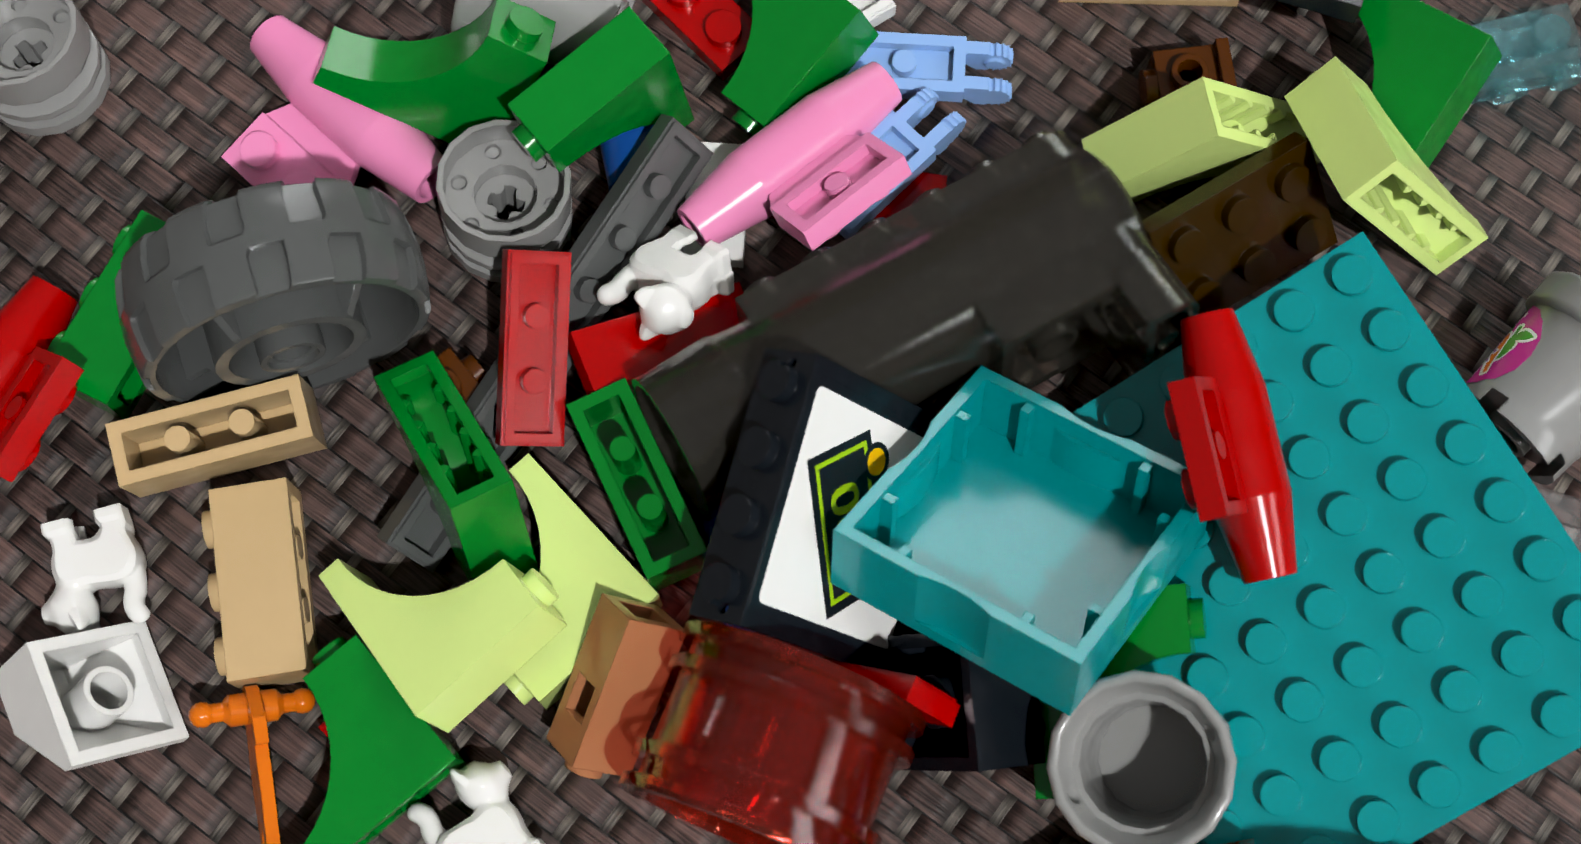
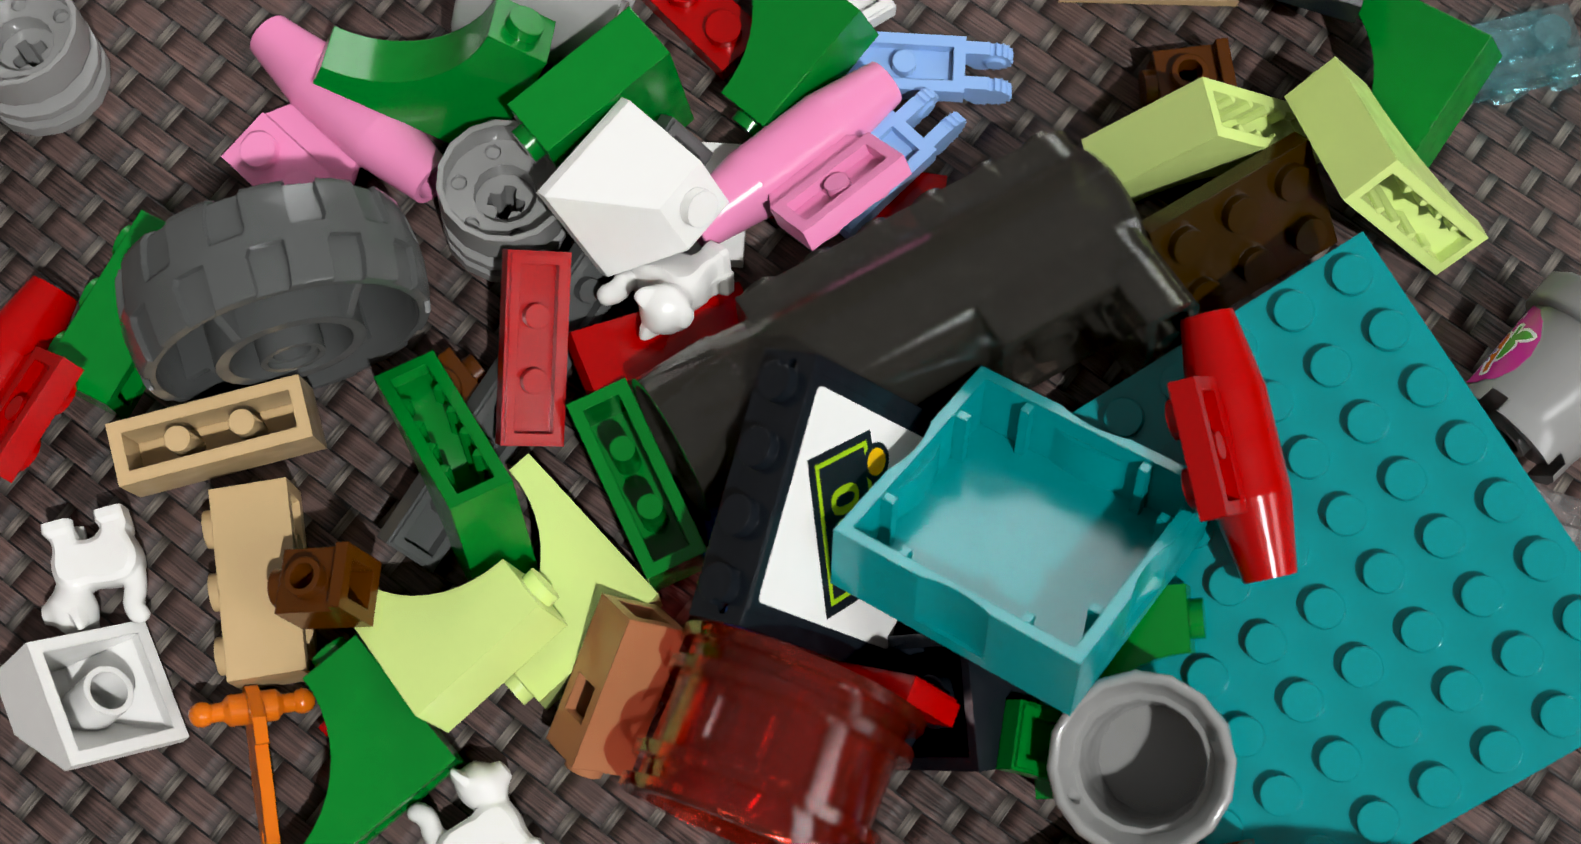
none -> reddish brown brick [267,541,382,629]
none -> white slope [536,97,730,277]
none -> green tile [996,699,1063,782]

